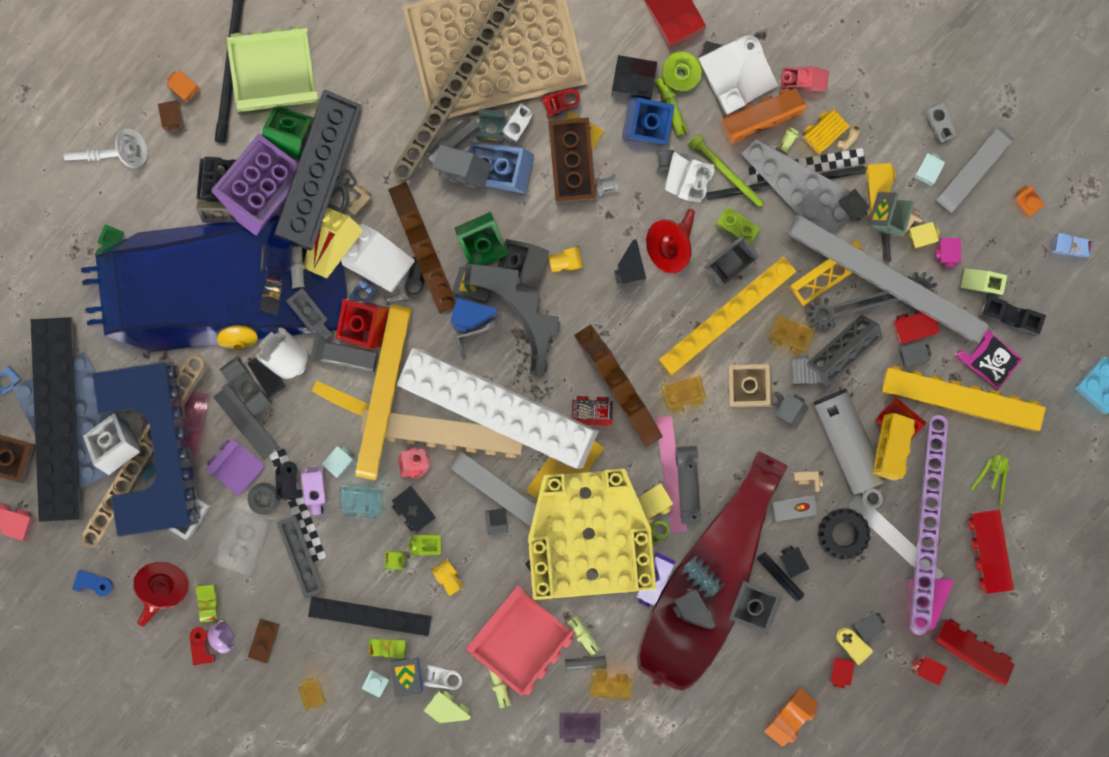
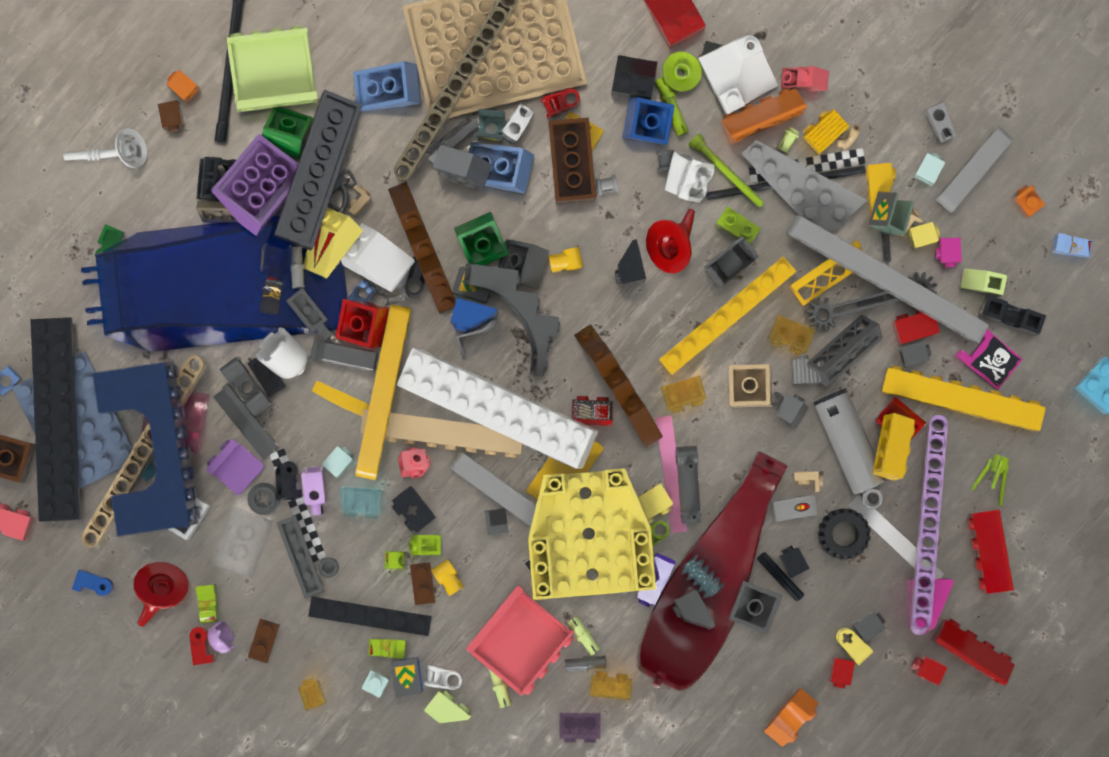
white brick [83,413,140,475] -> none
yellow dish [217,326,258,350] -> none
pearl dark grey bracket [838,189,870,221] -> none
none -> dark grey tile [318,557,339,578]
none -> medium blue slope [353,61,421,112]
none -> reddish brown plate [410,562,435,605]

